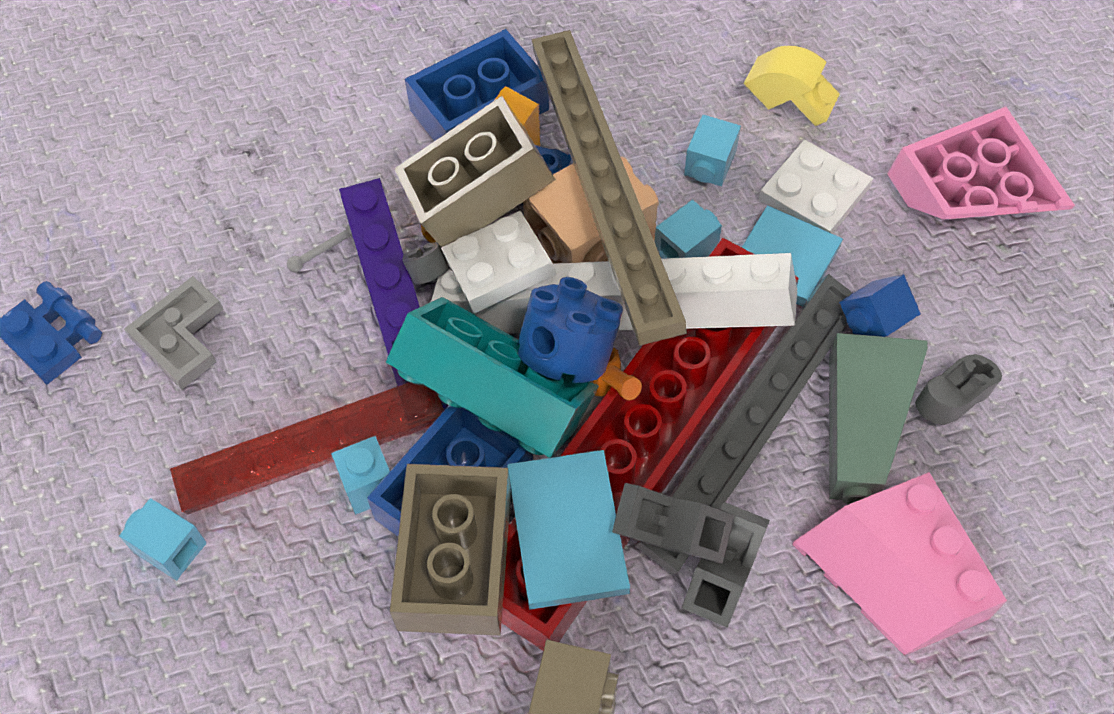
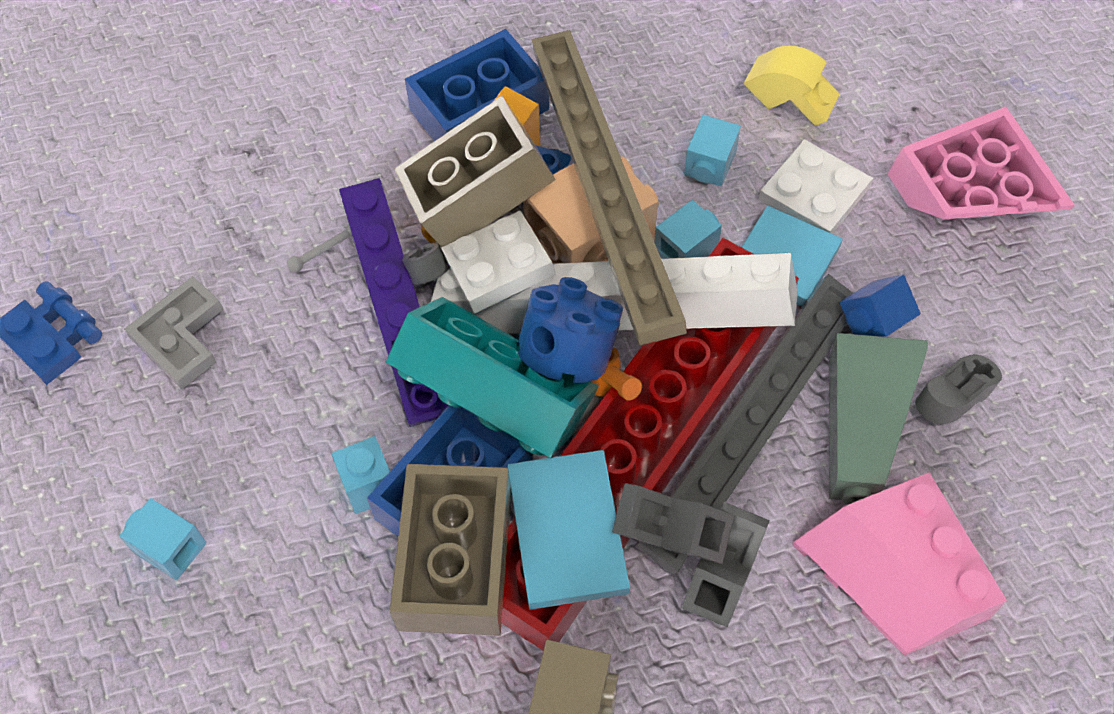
clear red plate [170,382,445,515] -> none

